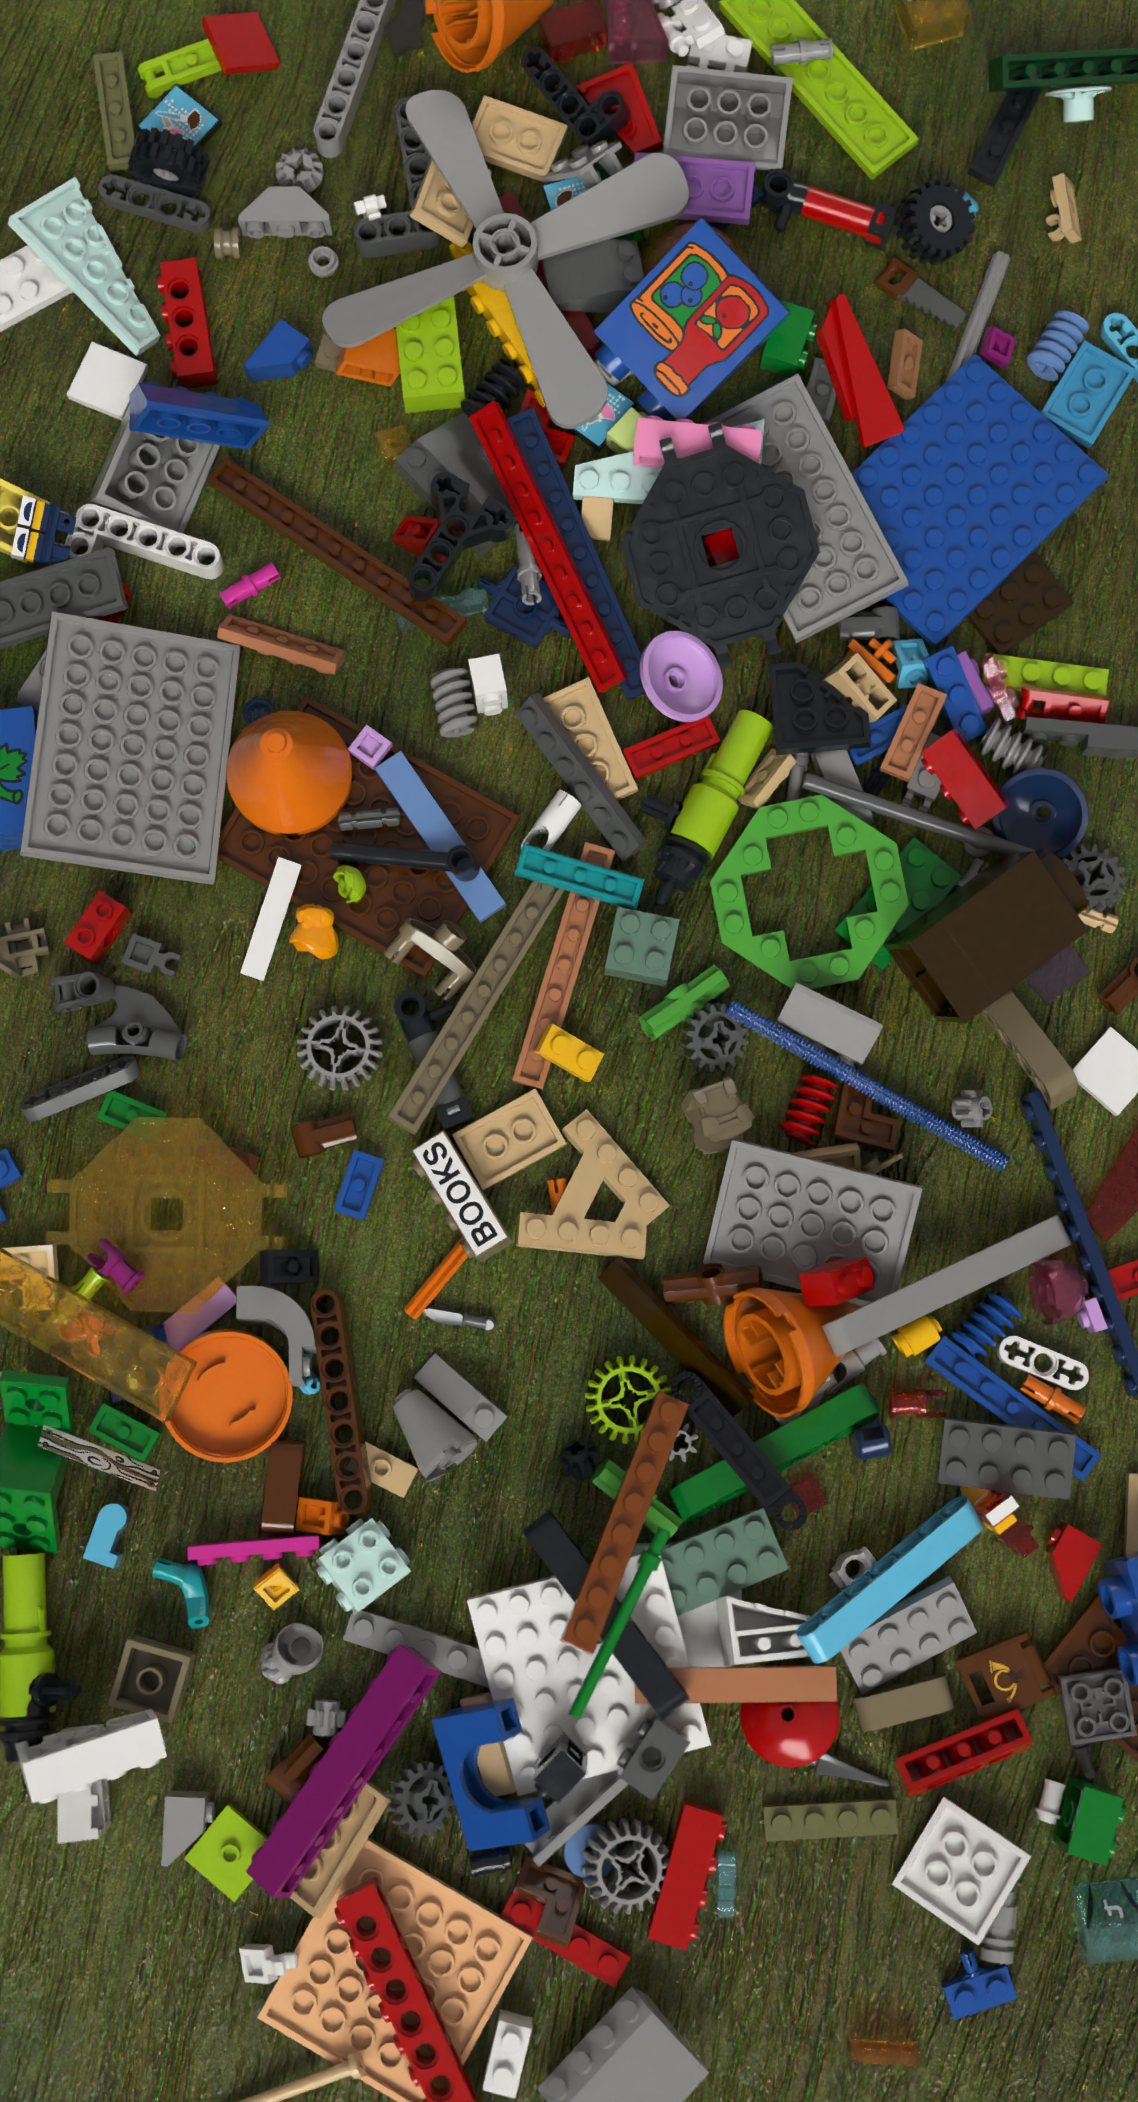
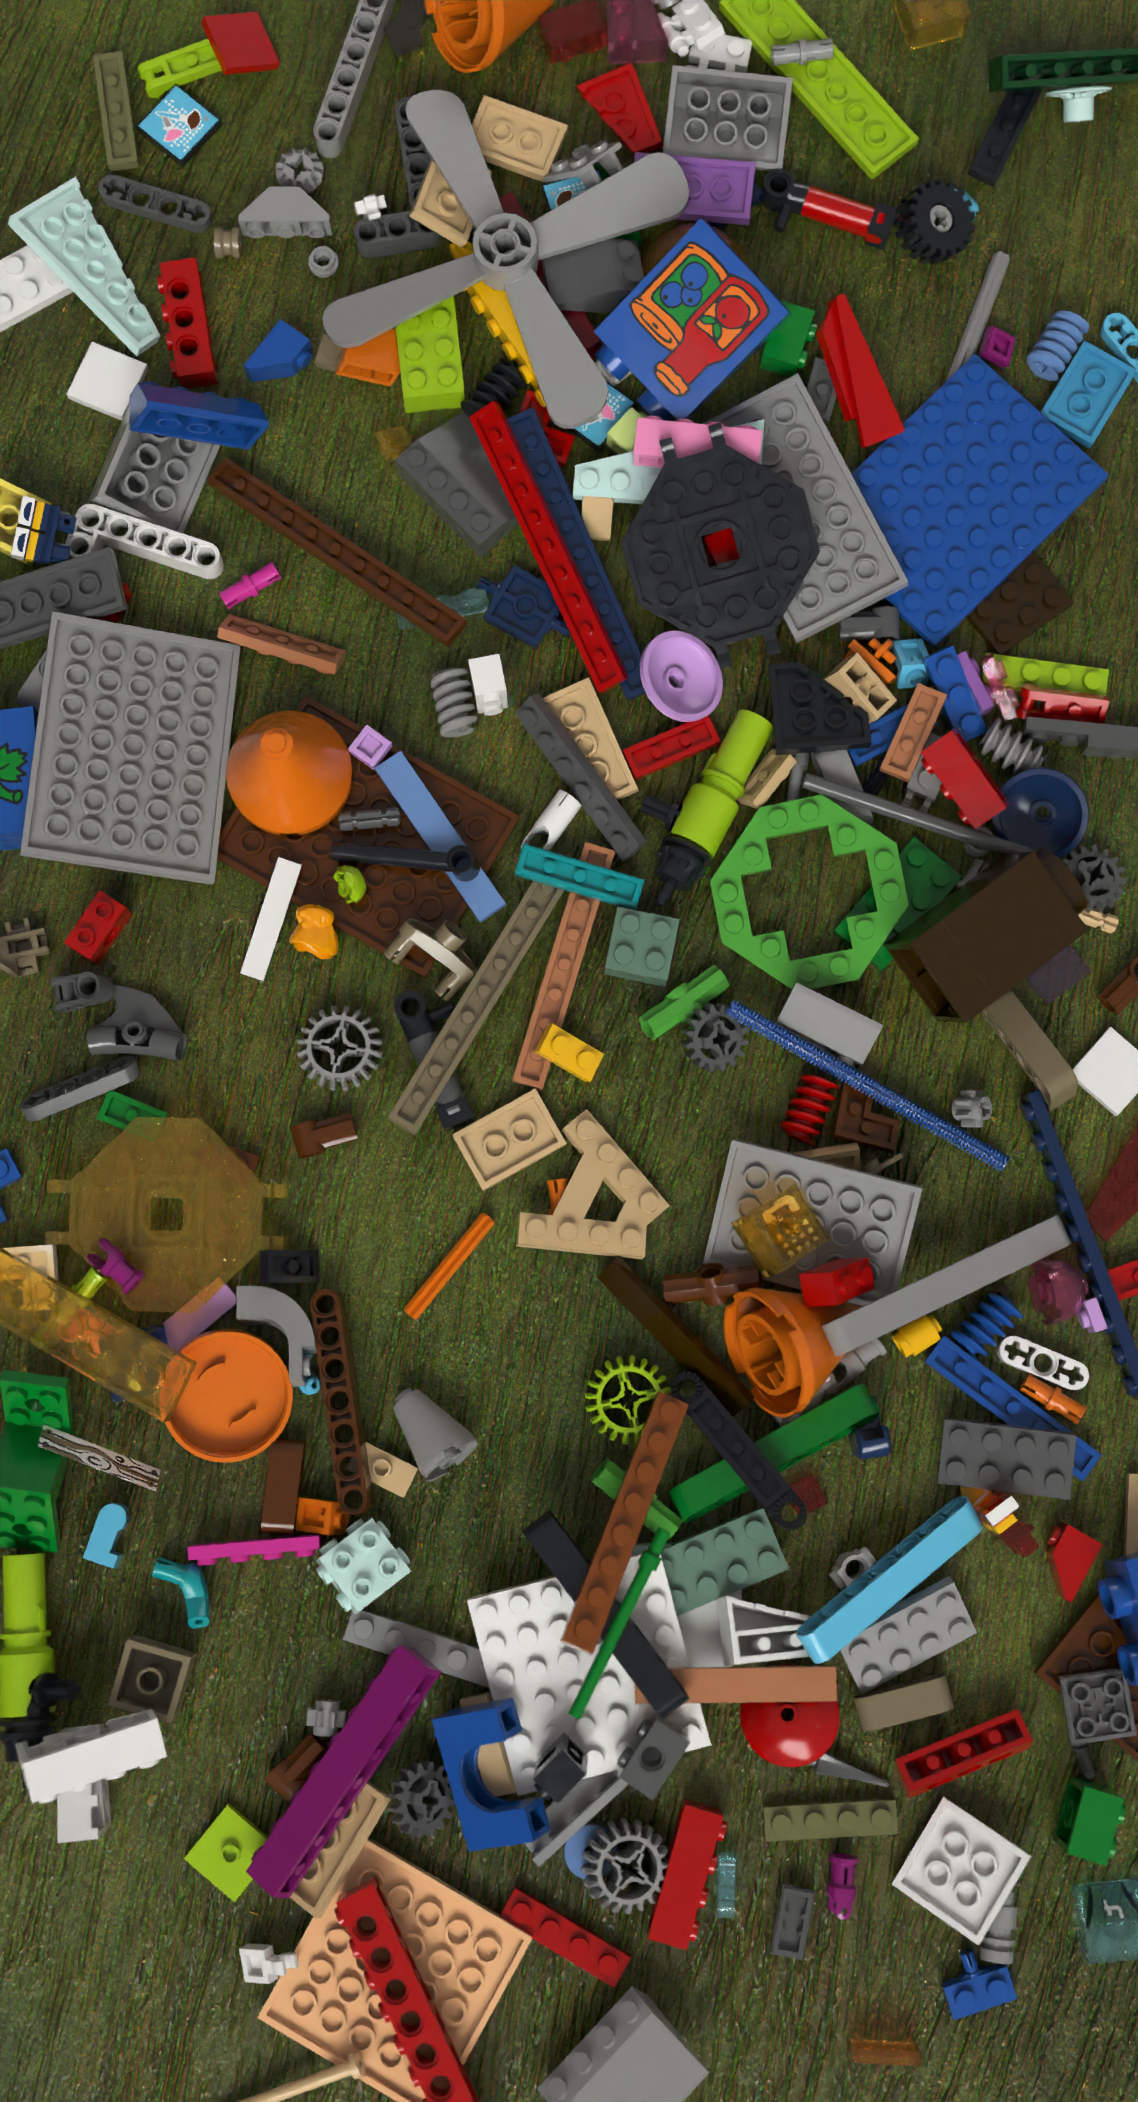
green plate [87,1402,162,1462] -> none
dark grey plate [121,933,182,978] -> none
black bush [128,128,210,198] -> none
light grey slope [161,1791,215,1866] -> none
tile [243,697,275,726] -> none
yellow tile [252,1563,300,1610] -> none
light grey hair [260,1623,324,1684] -> none
blue plate [333,1150,385,1221] -> none
red slope [391,514,457,562] -> none
black beam [409,472,513,602] -> none
brick [411,1130,514,1263] -> none
light grey slope [414,1353,508,1442] -> none
dark grey piece [424,1305,497,1330] -> none
black pin [469,1847,513,1877] -> none
white brick [482,2009,532,2098] -> none
reddish brown plate [513,1856,586,1948] -> none
light grey pin [514,523,542,605] -> none
black beam [521,46,631,148] -> none
black gear [558,1439,601,1480] -> none
light grey gear [668,1423,698,1462] -> none
dark tan piece [681,1077,755,1154] -> none
piece [874,256,966,330] -> none
medium nougat plate [887,328,923,400] -> none
clear red piece [888,1389,947,1419] -> none
reddish brown container [956,1630,1057,1723] -> none
white pin [1034,1778,1066,1825] -> none
tan plate [1046,173,1082,244] -> none
none -> clear yellow slope [731,1184,830,1279]
none -> dark grey plate [769,1883,816,1960]
none -> magenta piece [826,1853,858,1920]

